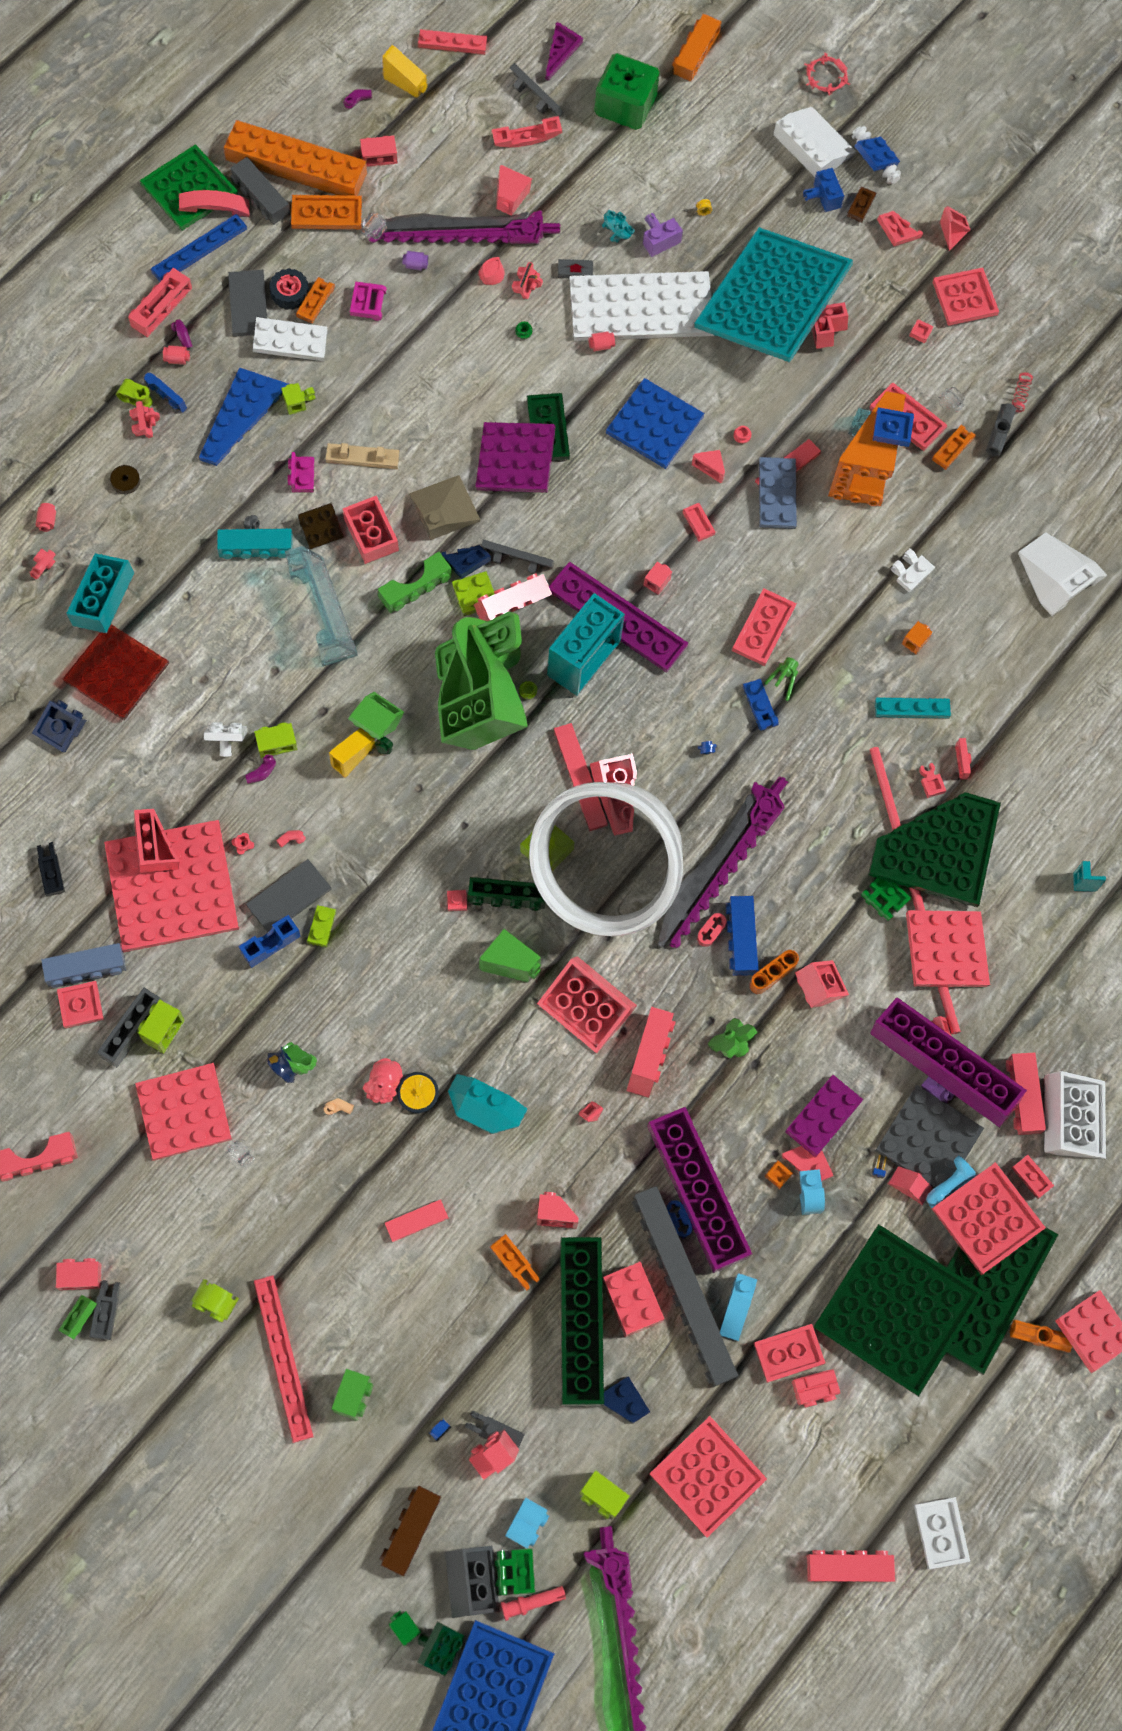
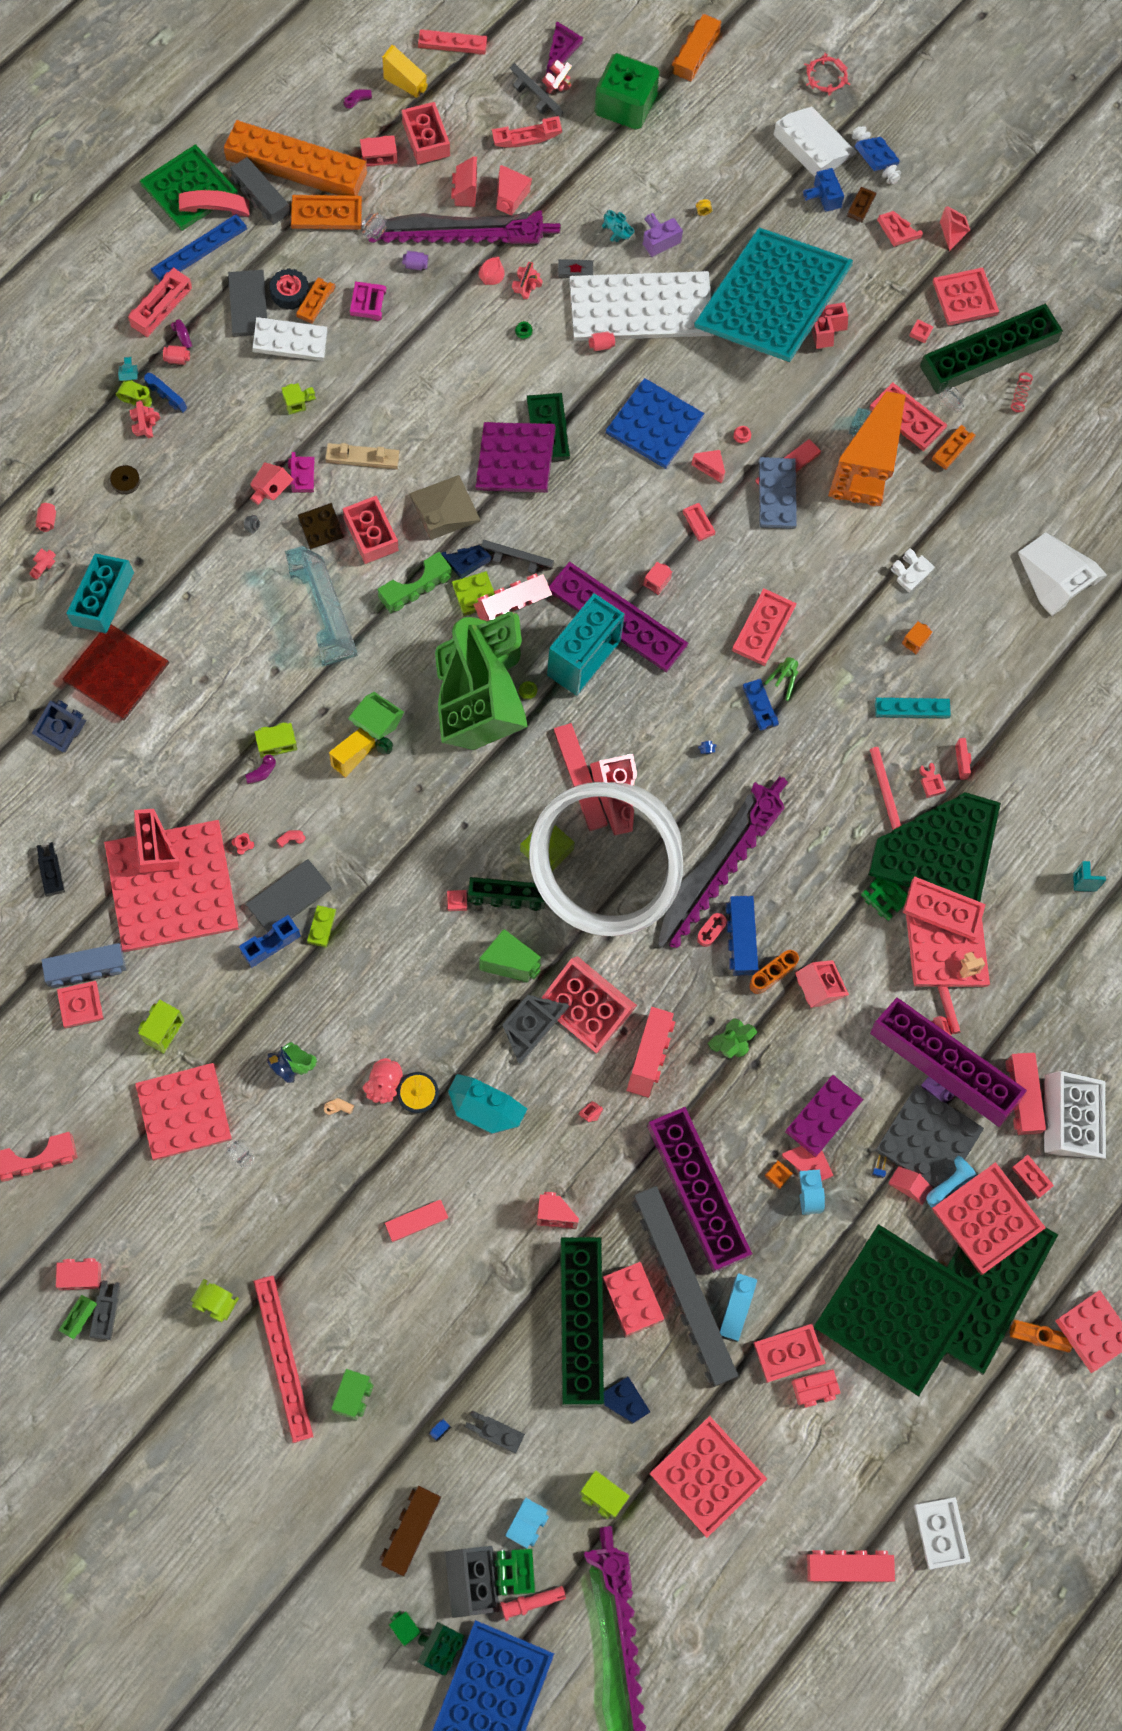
dark grey brick [97,987,161,1068] -> none
blue wing [199,367,288,466] -> none
white plate [204,722,247,757] -> none
teal brick [217,528,293,559] -> none
coral brick [469,1430,519,1480] -> none
orange hinge [490,1234,540,1291] -> none
blue beam [666,1200,692,1238] -> none
blue plate [872,407,914,447] -> none
dark grey piece [986,403,1016,456] -> none
none -> teal plate [118,356,138,381]
none -> coral torso [250,462,294,505]
none -> coral brick [402,102,450,165]
none -> coral slope [451,156,477,207]
none -> dark grey wing [502,995,570,1064]
none -> coral hips [541,60,571,94]
none -> coral plate [903,877,986,941]
none -> dark green brick [920,303,1063,394]
none -> light nougat tile [960,952,985,978]

